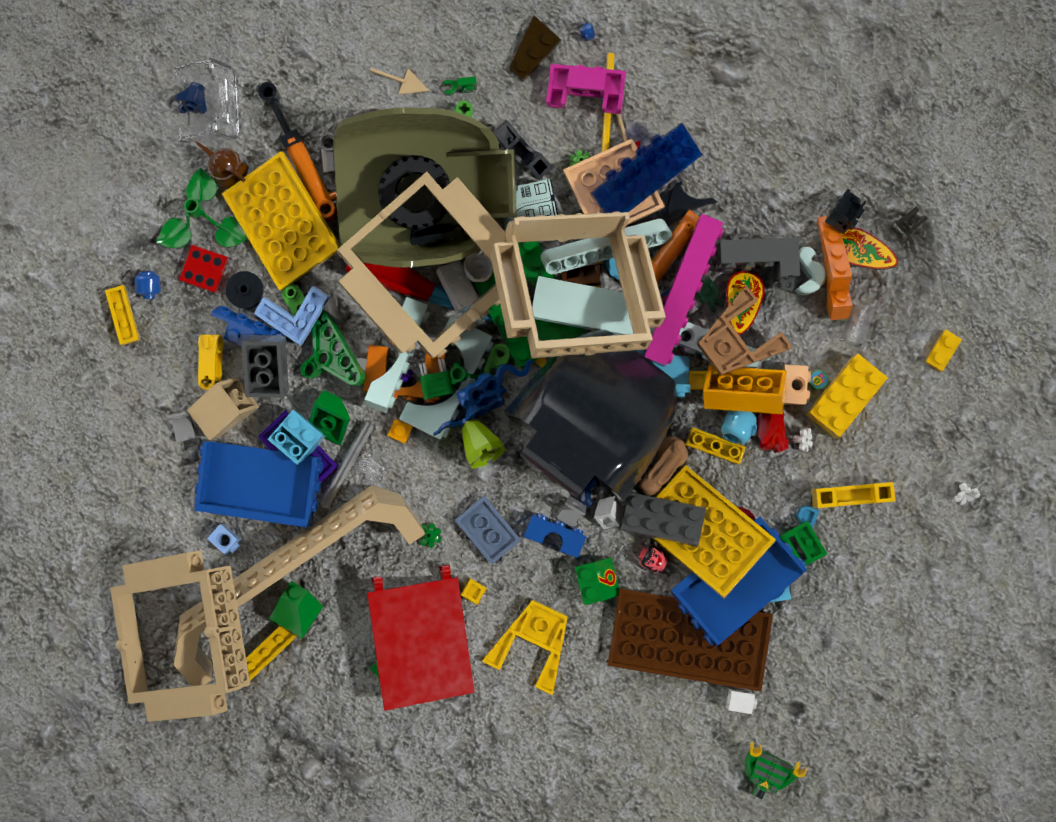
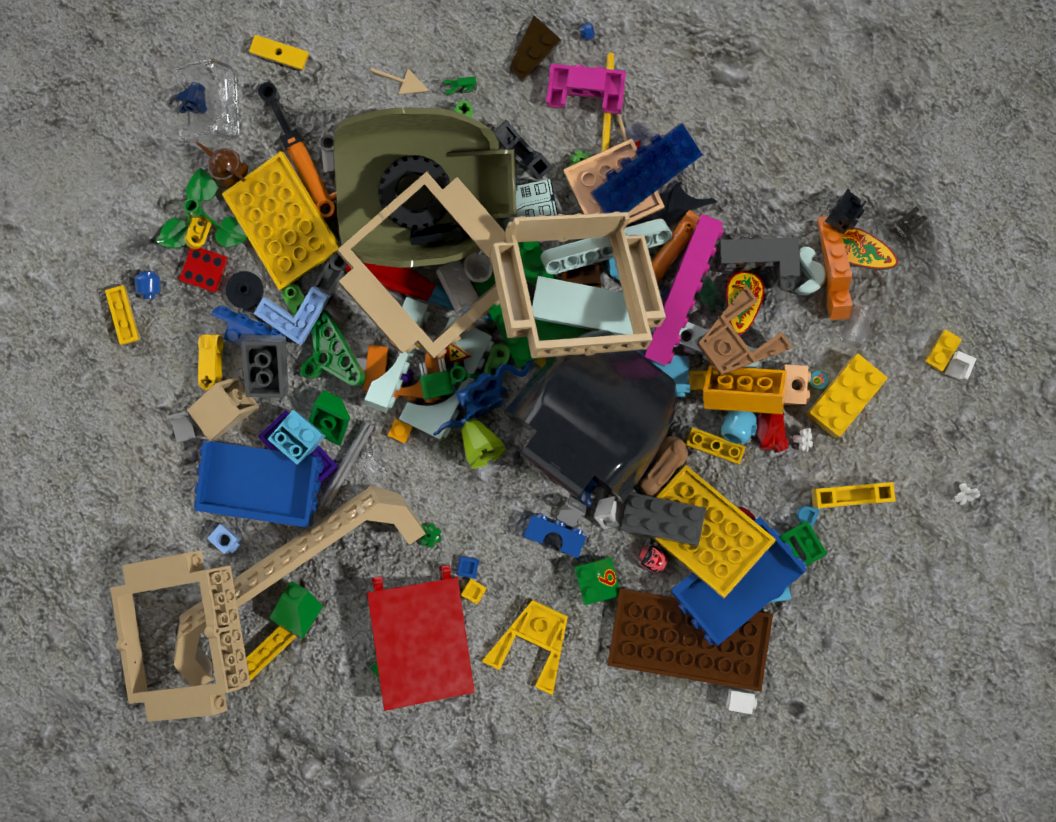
sand blue plate [455,495,521,565] -> none
torso [744,742,807,799] -> none
none -> yellow plate [185,216,211,249]
none -> yellow tile [249,35,309,71]
none -> dark grey piece [314,253,348,307]
none -> piece [416,343,472,365]
none -> blue tile [457,556,479,579]
none -> white panel [945,351,977,381]

